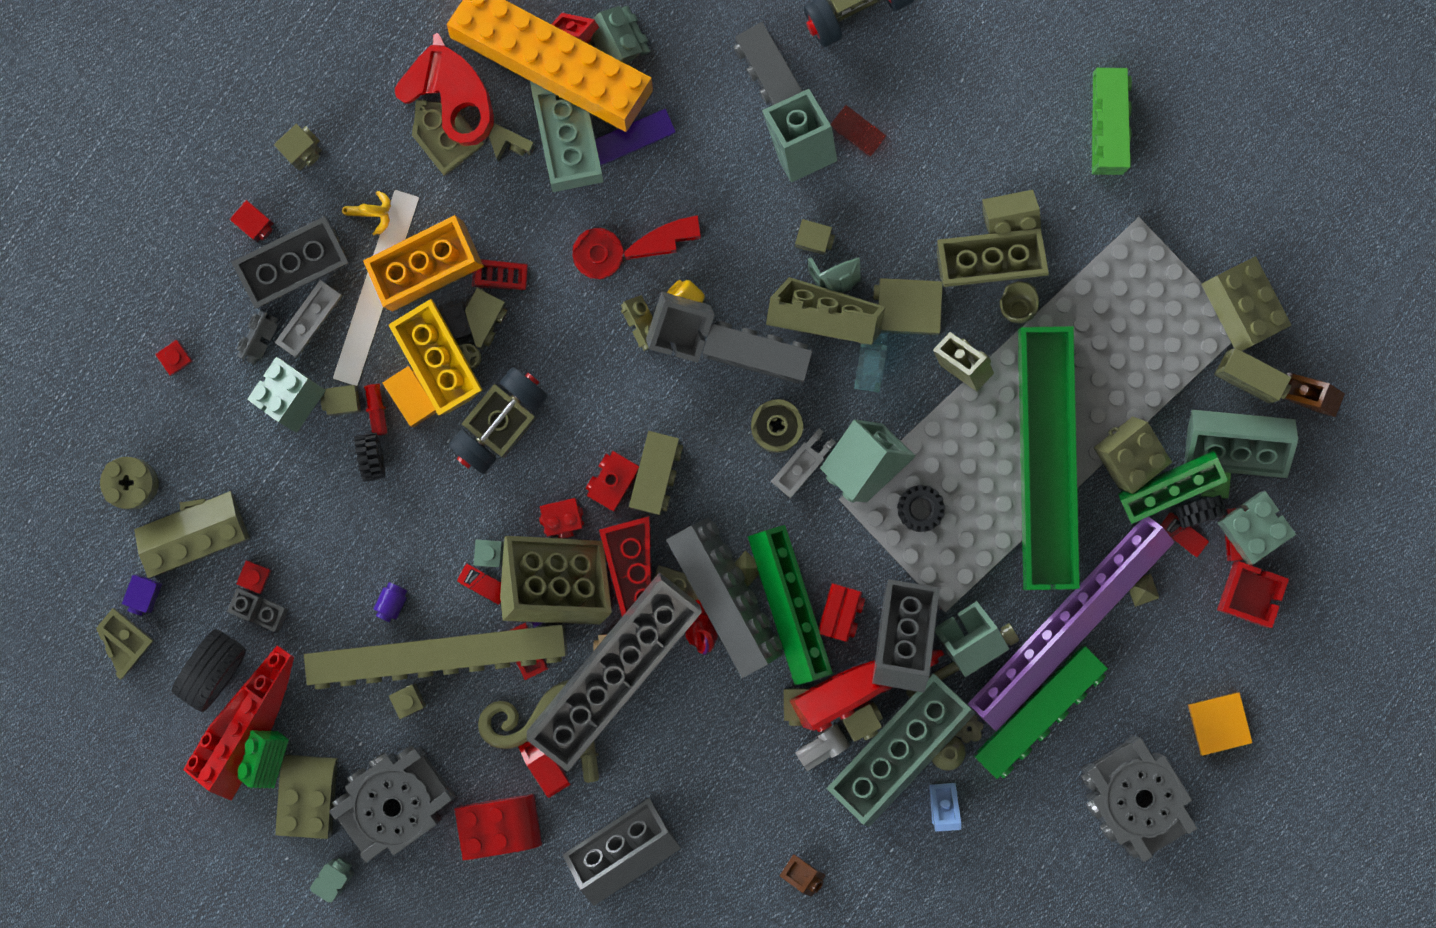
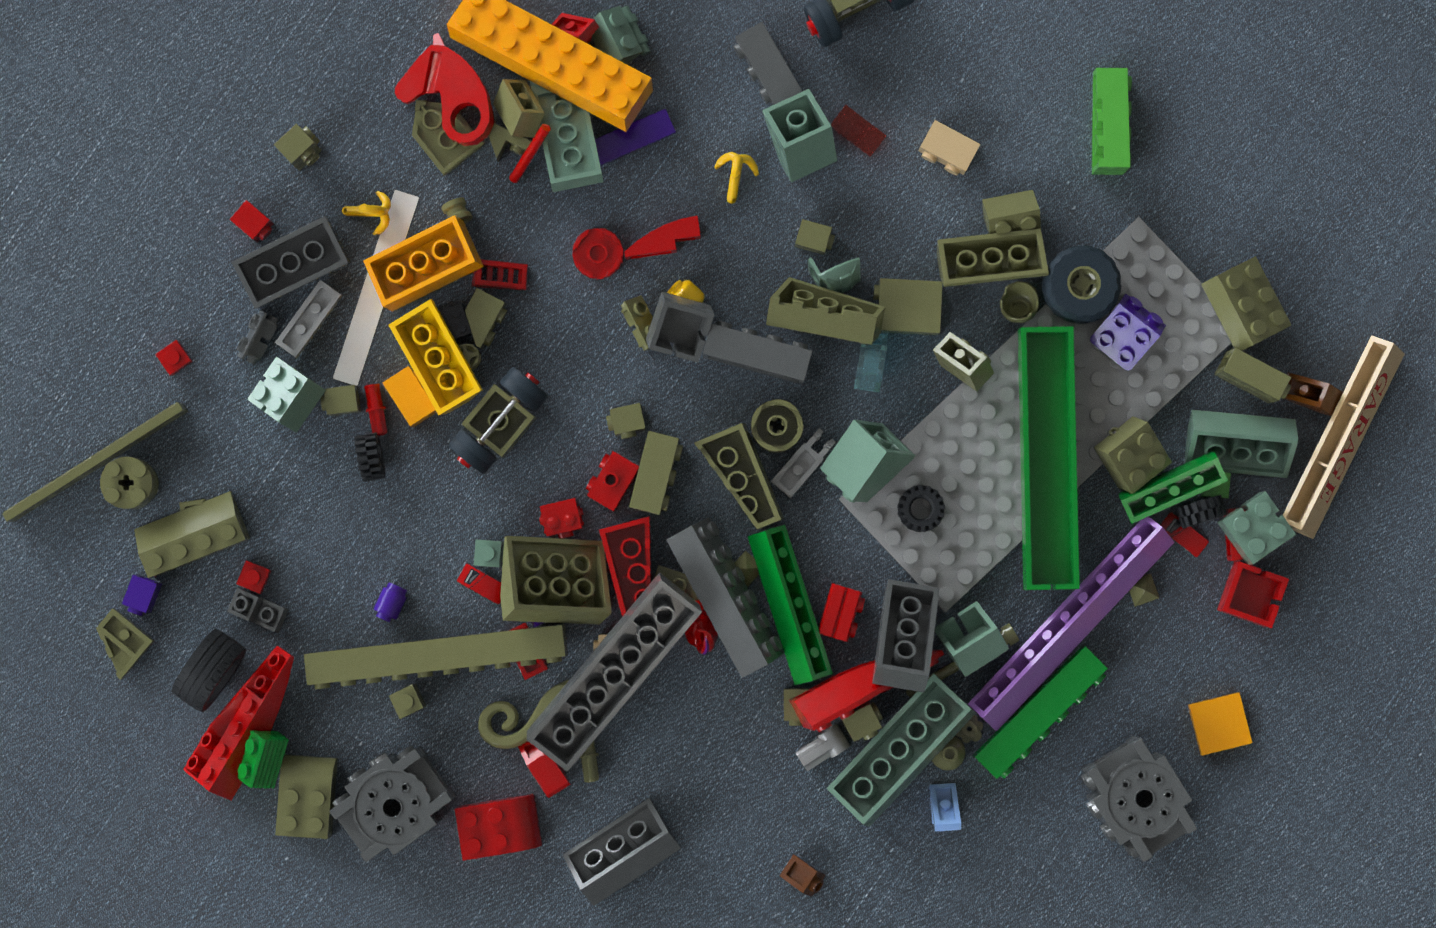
sand green brick [310,857,354,903] -> none
none -> olive tile [2,402,188,522]
none -> olive wheel [441,197,473,224]
none -> olive brick [493,79,544,138]
none -> red bar [509,124,551,183]
none -> olive brick [606,403,646,439]
none -> olive wedge [694,423,784,529]
none -> yellow piece [714,152,759,204]
none -> tan brick [919,120,980,176]
none -> black wheel [1042,245,1122,324]
none -> bracket [1090,293,1166,371]
none -> tan brick [1283,335,1405,539]

